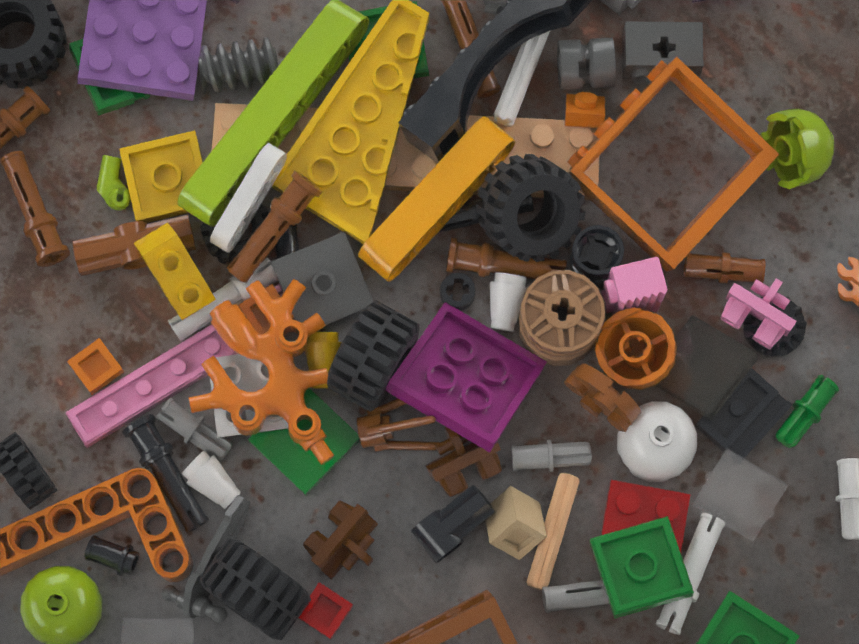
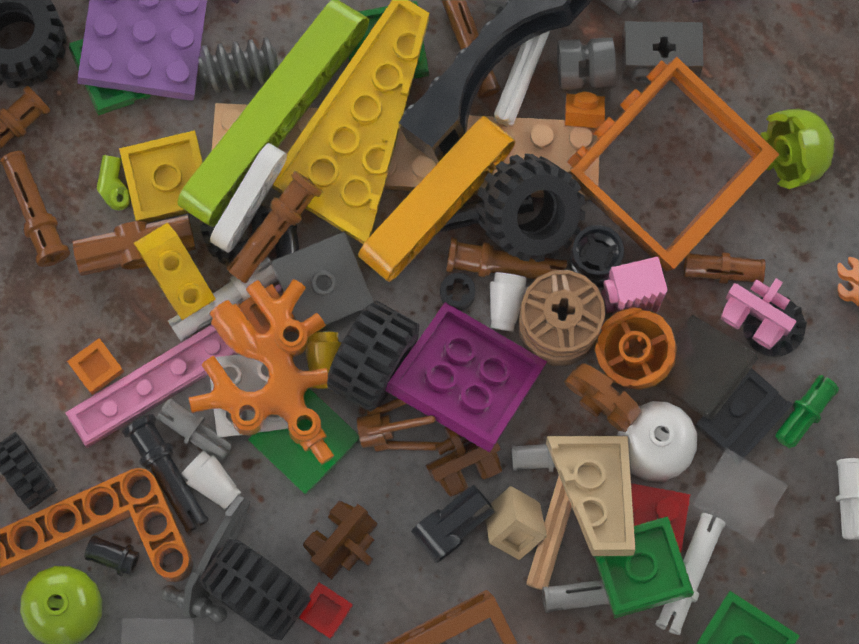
none -> tan wing [546,436,635,556]

